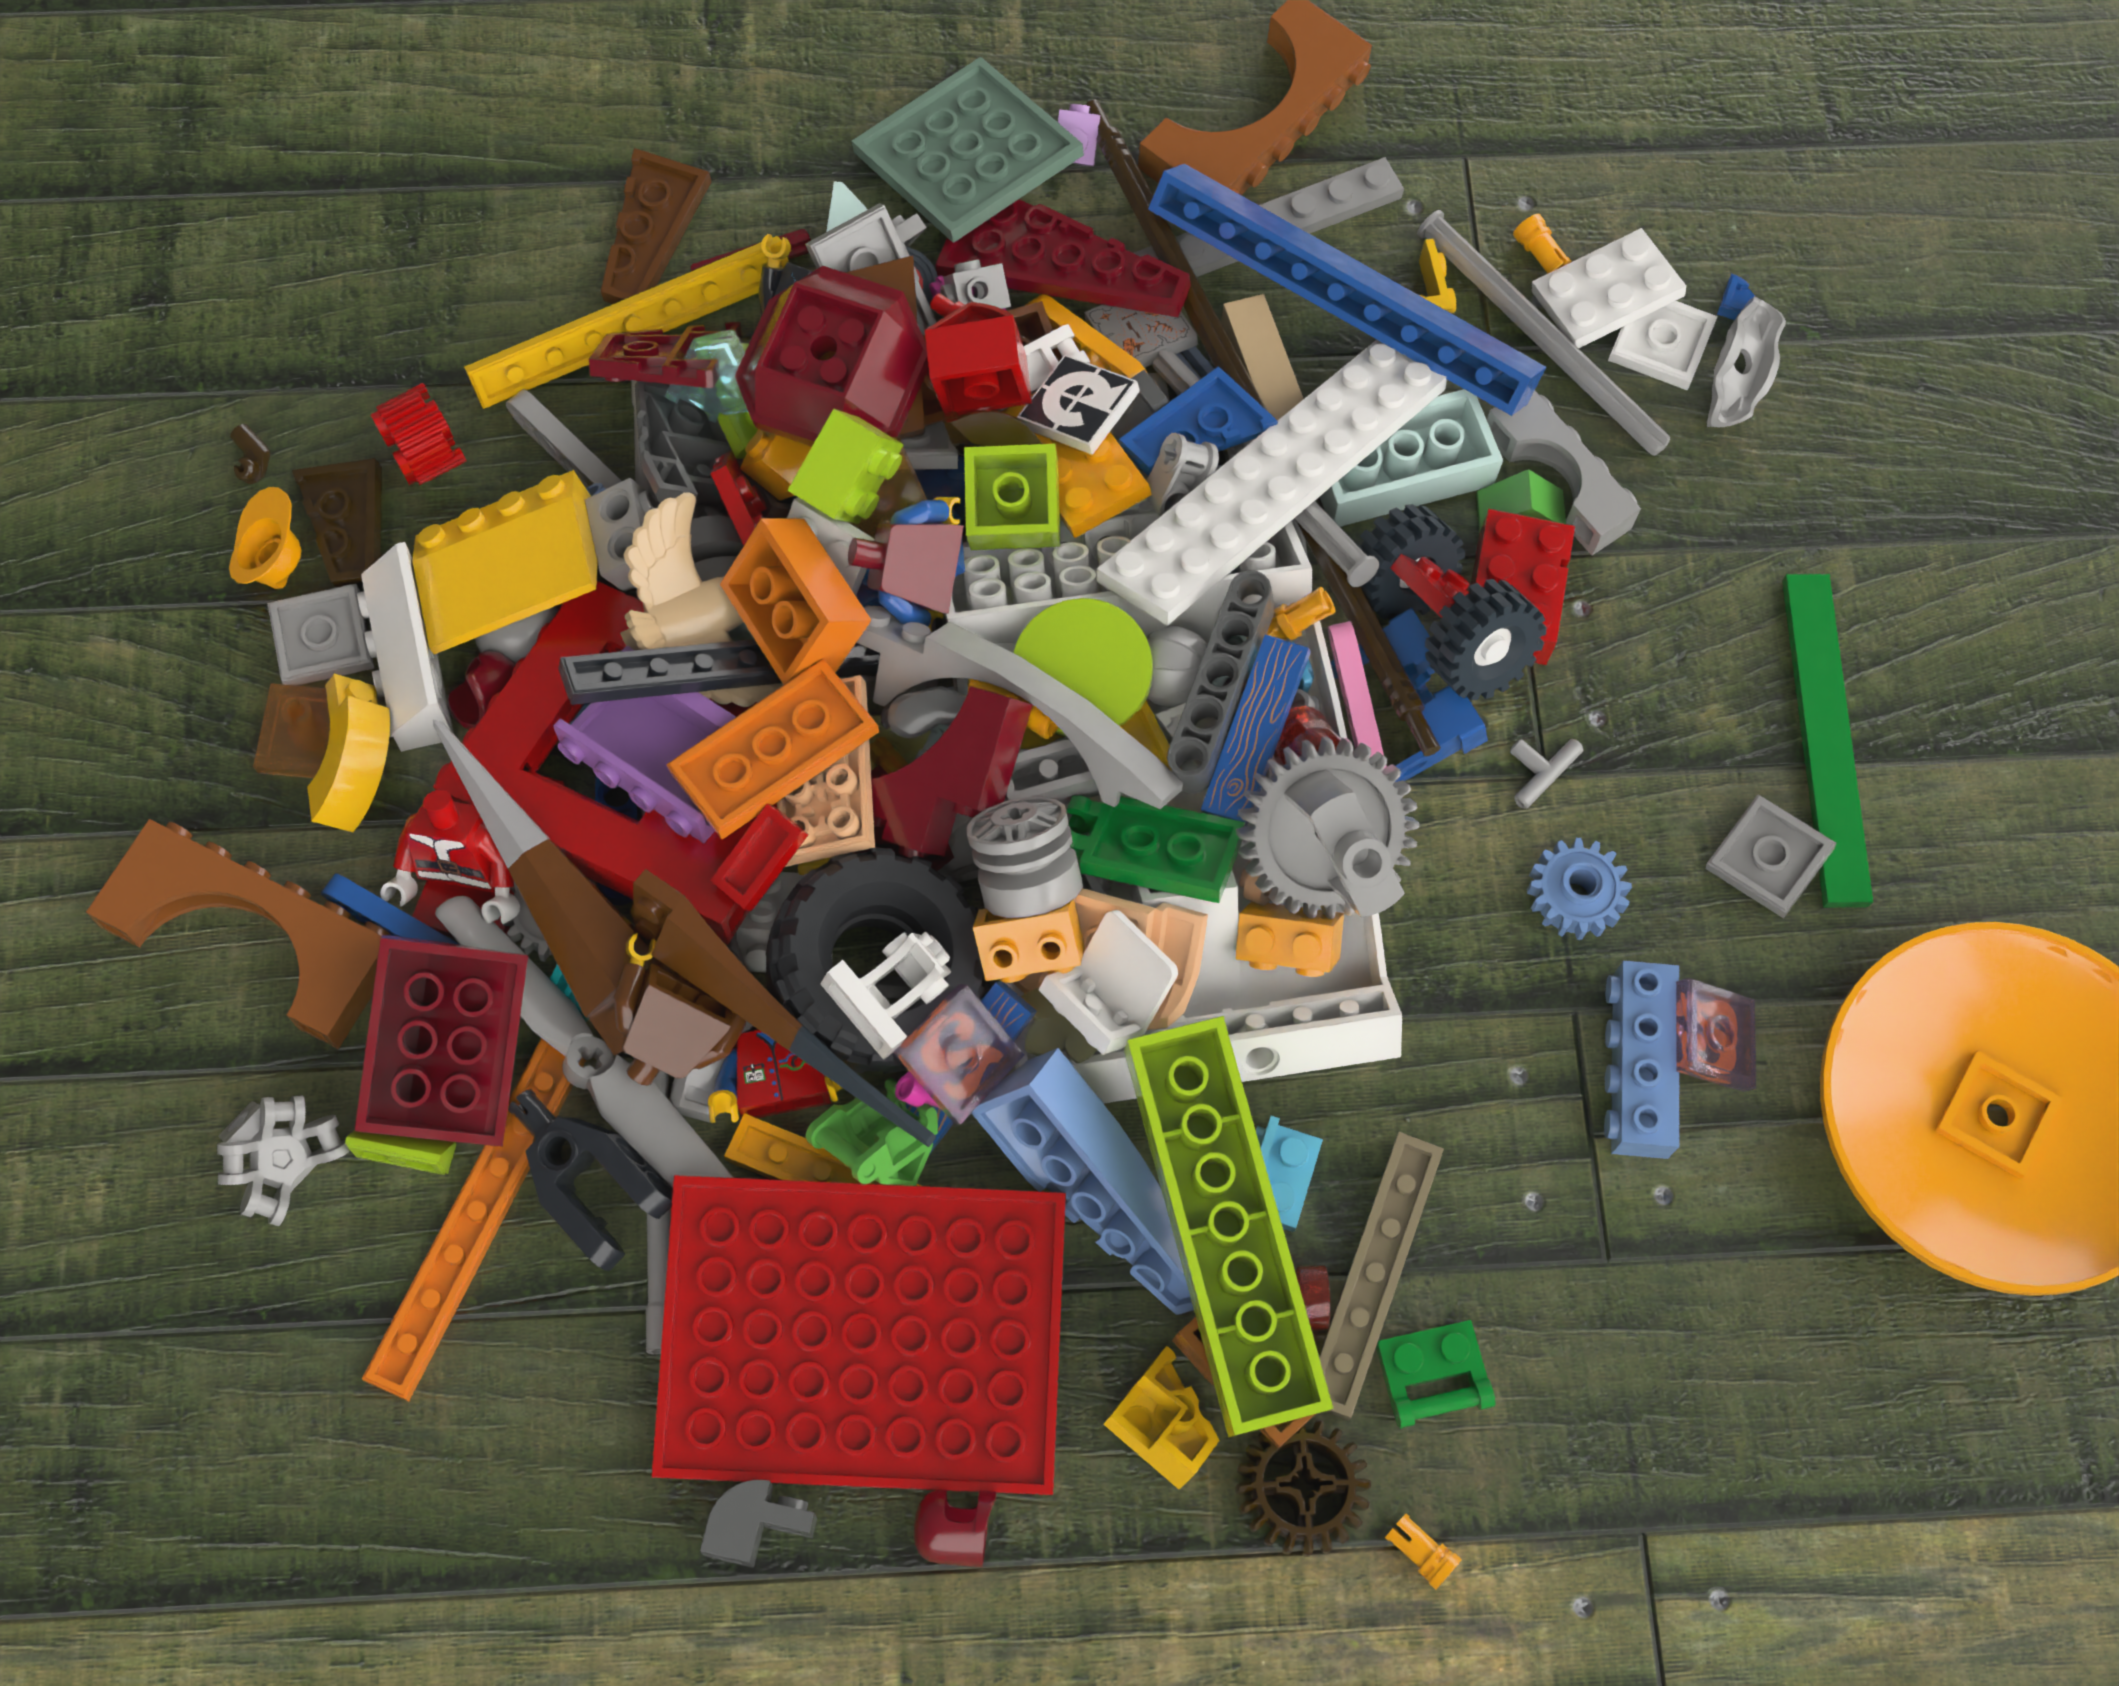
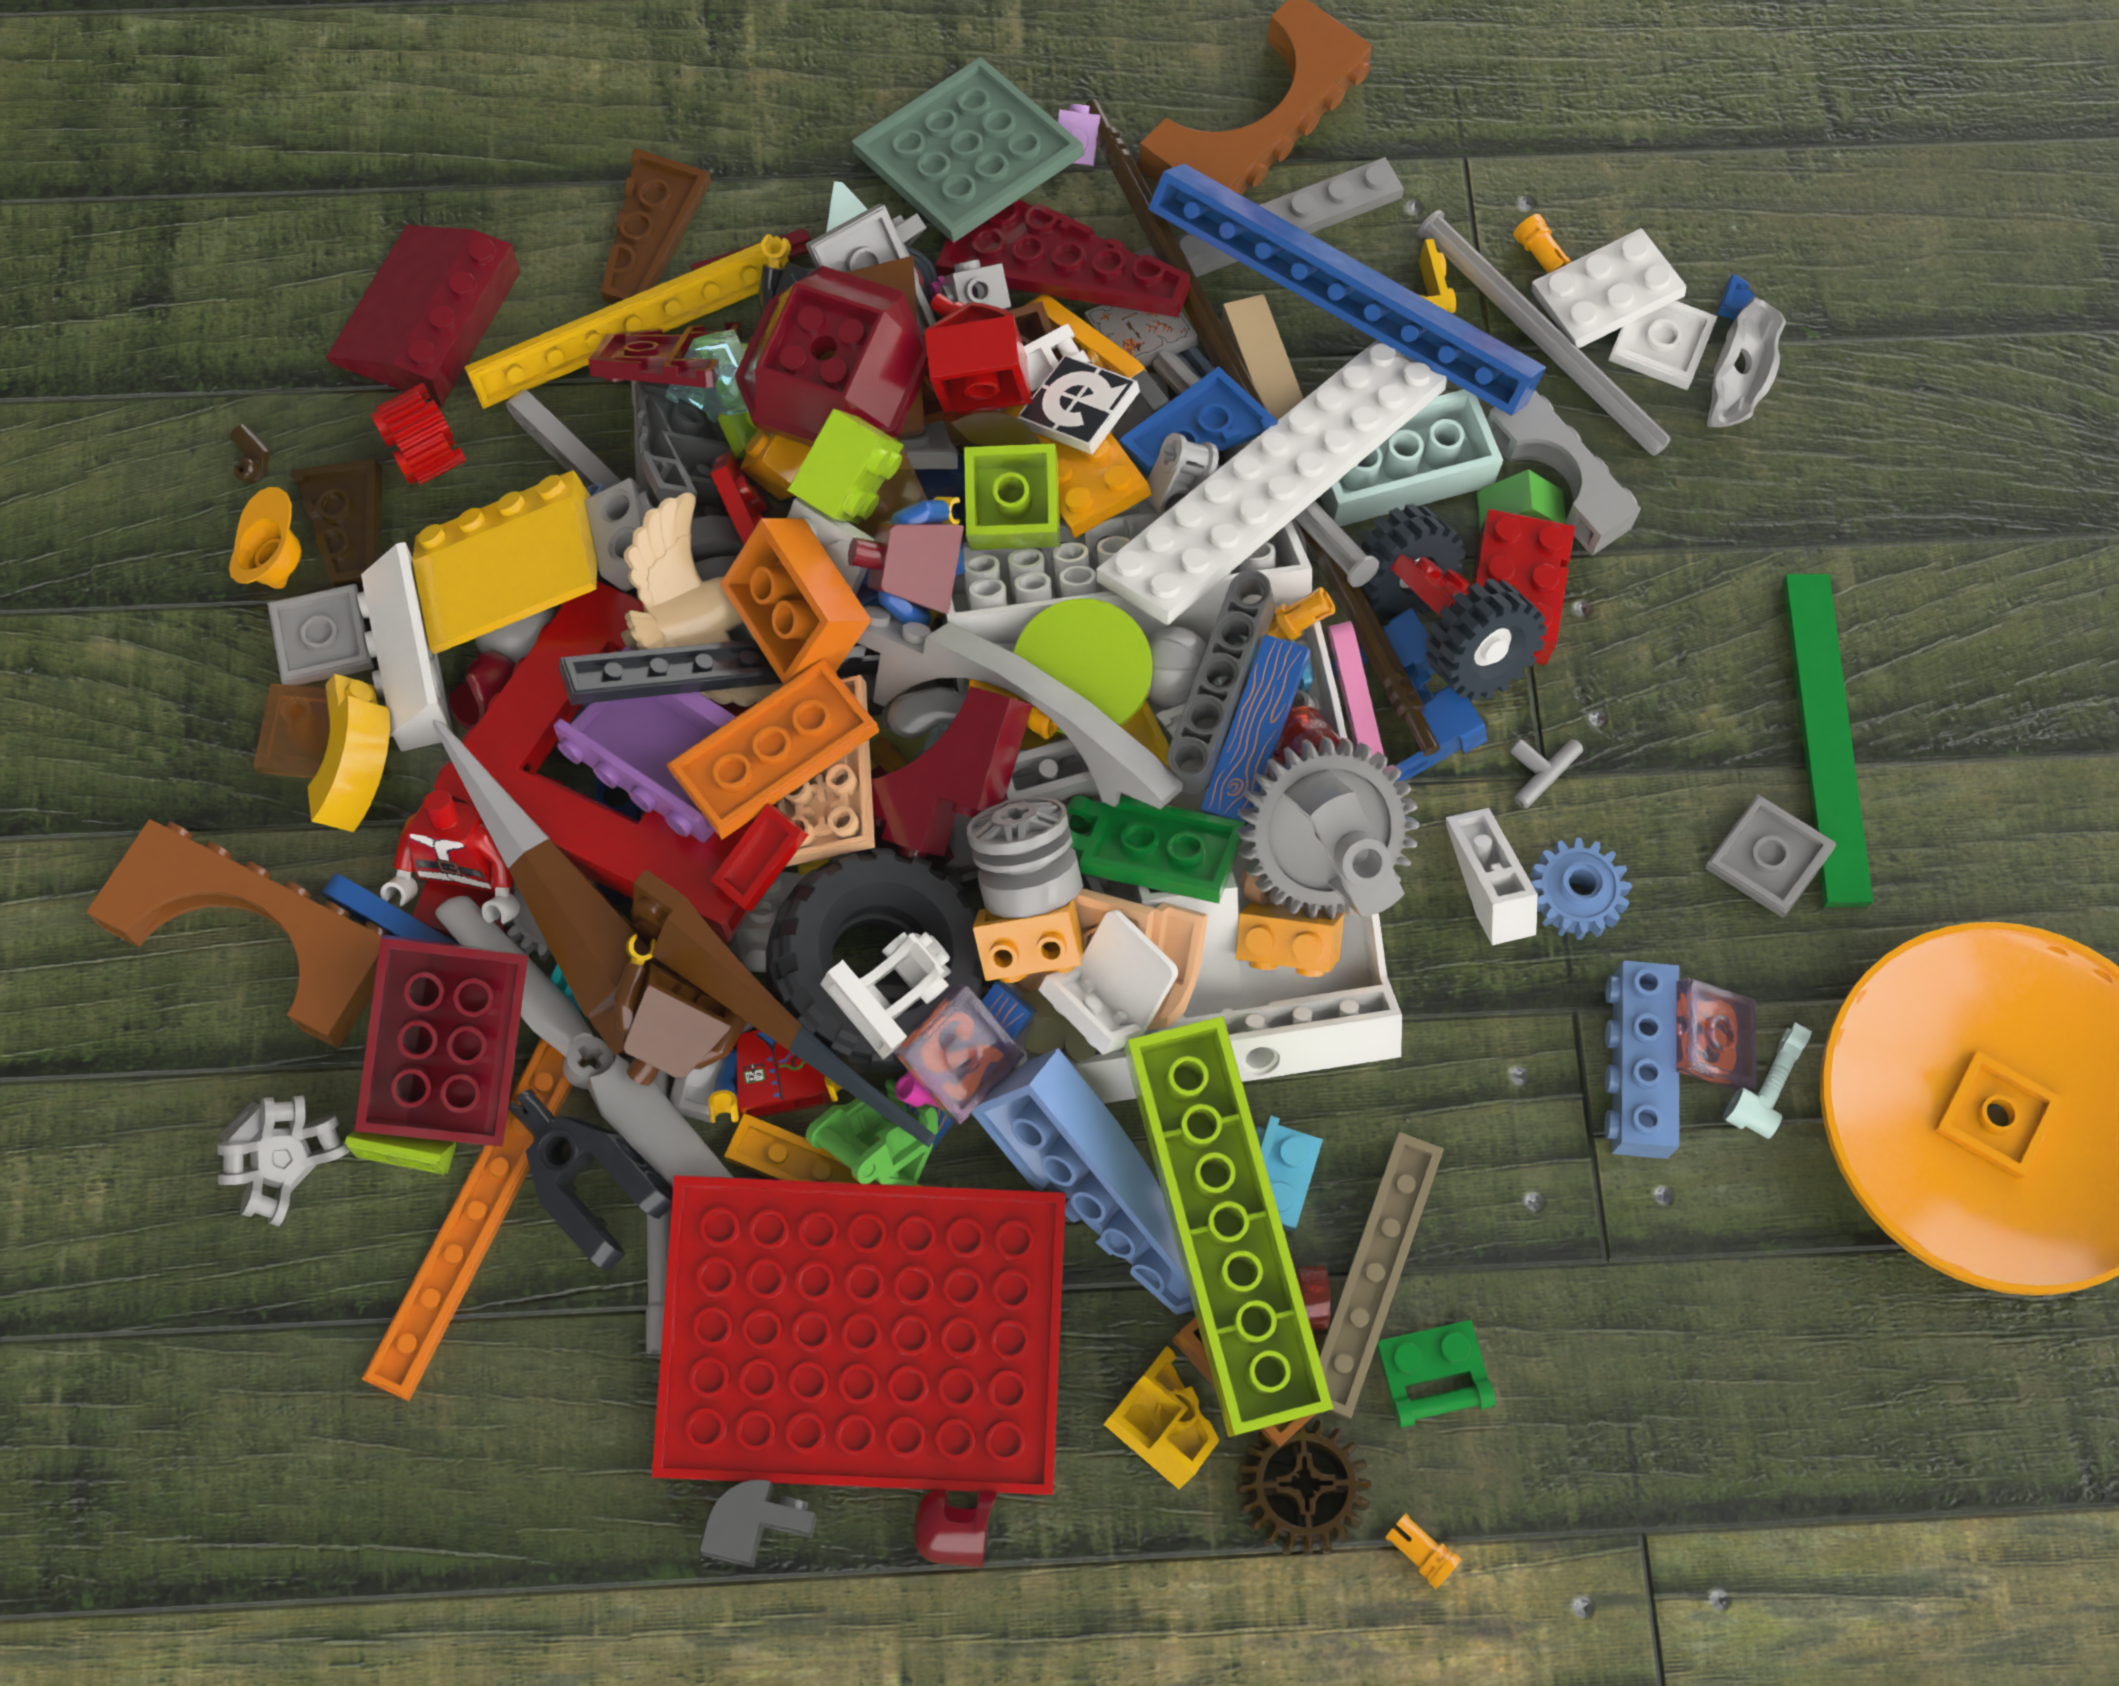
none -> dark red slope [326,225,520,407]
none -> white slope [1446,808,1537,945]
none -> light aqua brick [1723,1022,1812,1139]

